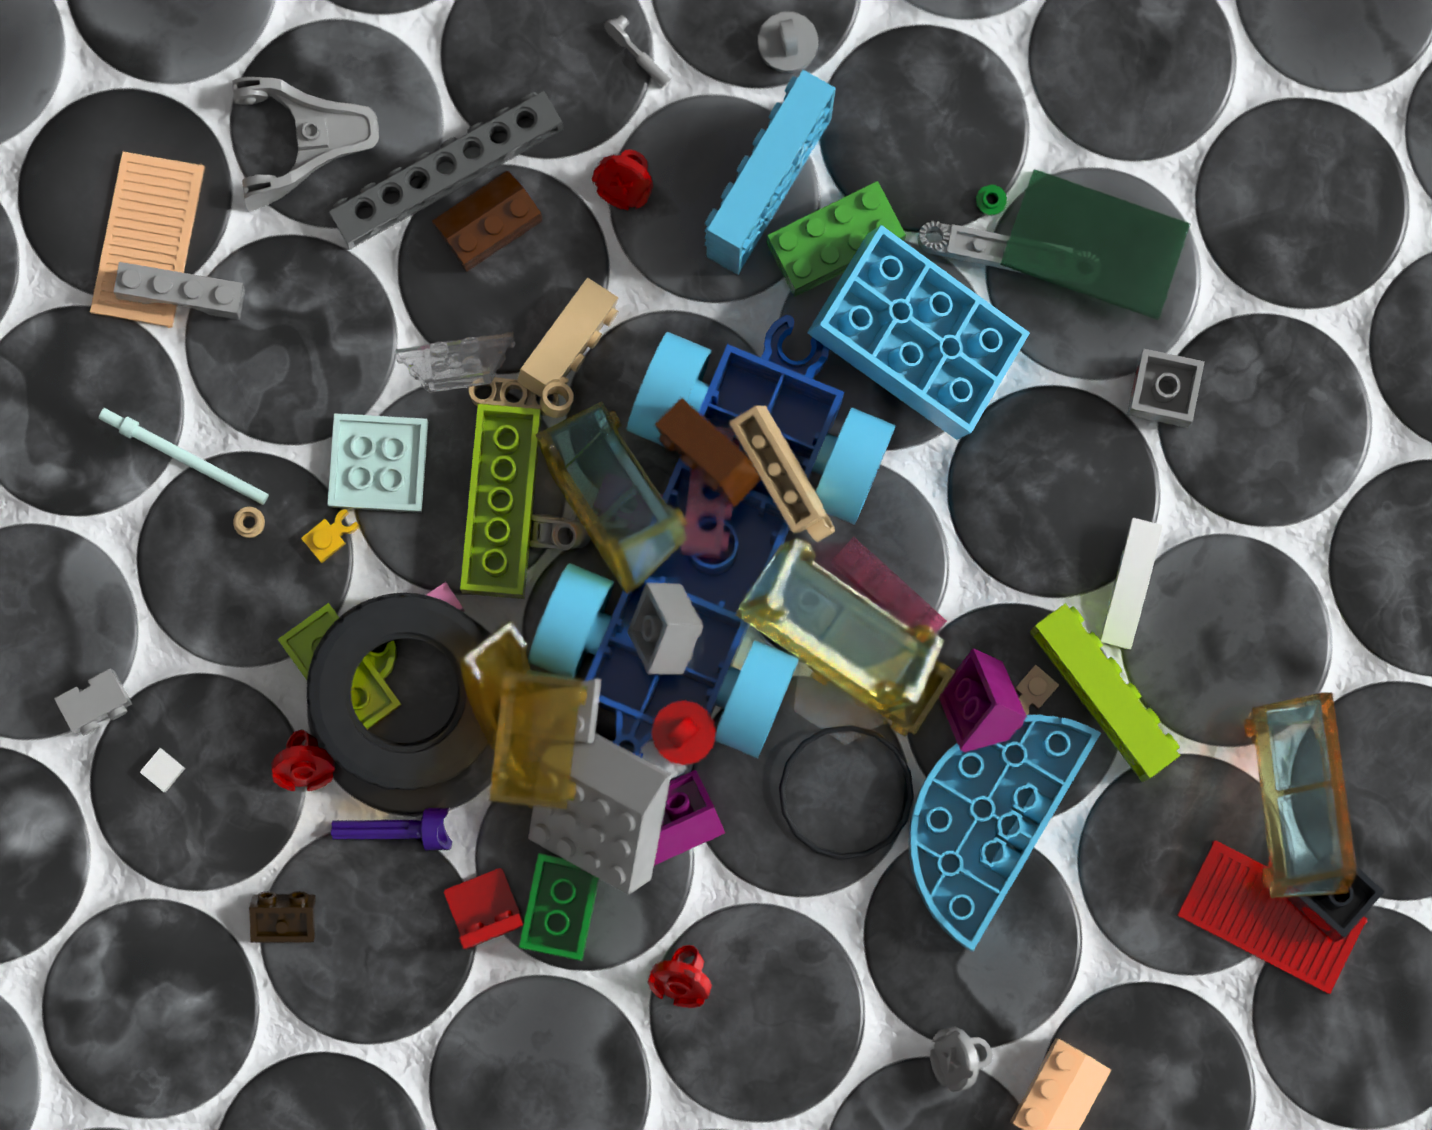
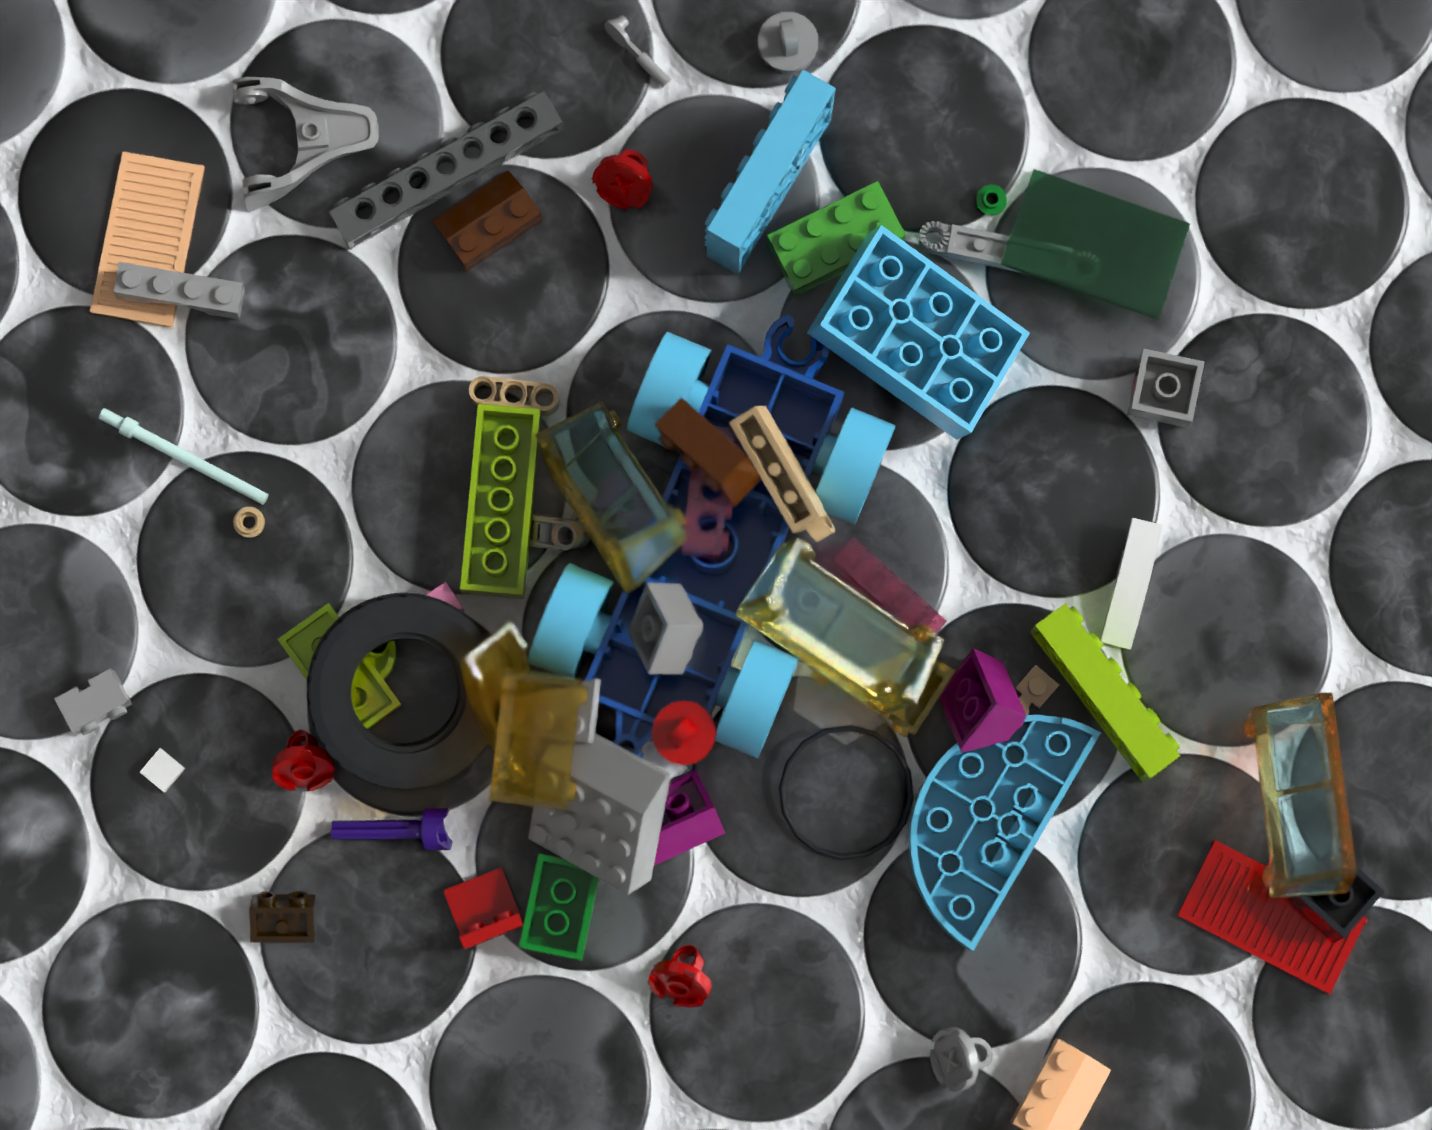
yellow plate [301,509,359,563] -> none
light aqua plate [328,413,428,513] -> none
clear wing [395,332,515,393] -> none
tan hinge [517,278,619,418] -> none

